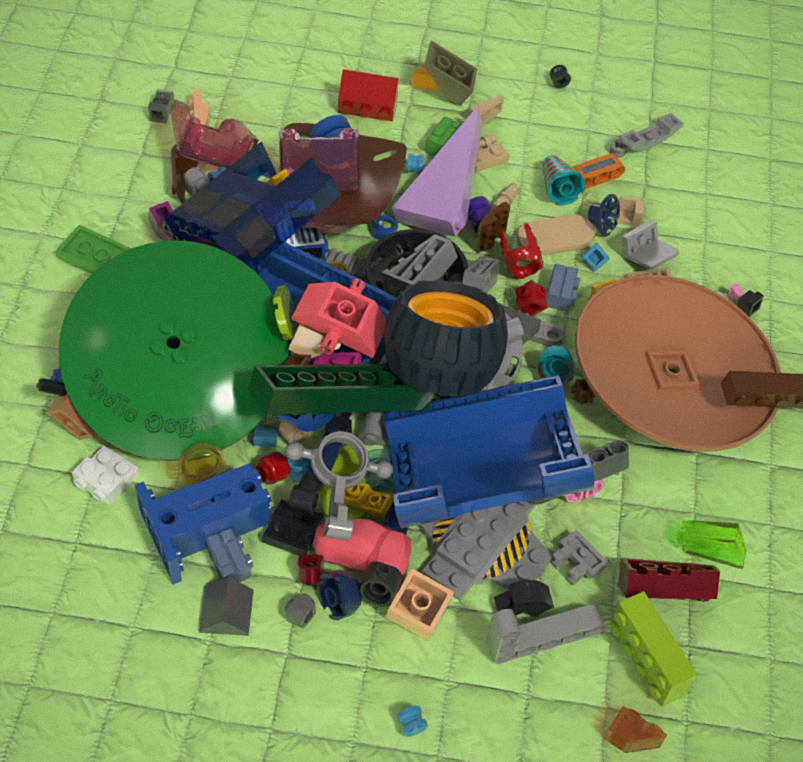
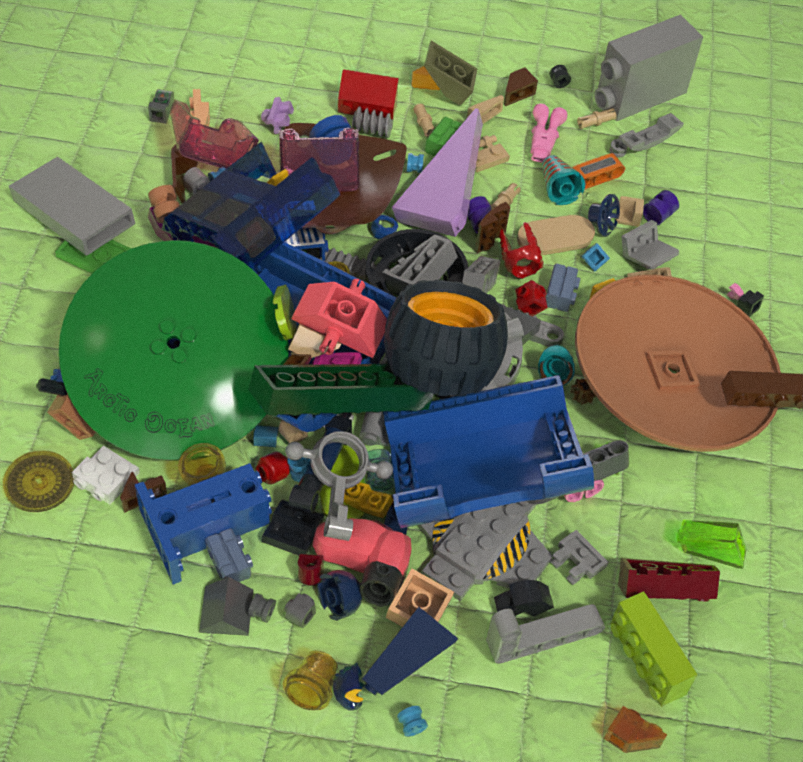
none -> clear yellow piece [3,451,74,512]
none -> light grey brick [9,156,135,256]
none -> reddish brown slope [120,471,167,513]
none -> nougat wheel [148,185,183,223]
none -> dark grey wheel [248,593,276,623]
none -> lavender hips [261,97,294,134]
none -> clear yellow piece [283,650,338,710]
none -> hair [333,662,364,711]
none -> light grey piece [352,106,393,138]
none -> dark blue slope [362,607,459,695]
none -> tan pin [413,104,435,137]
none -> reddish brown slope [504,67,538,106]
none -> bright pink piece [530,104,568,163]
none -> tan pin [577,108,616,129]
none -> light grey brick [594,15,703,121]
none -> dark purple wheel [643,190,679,226]

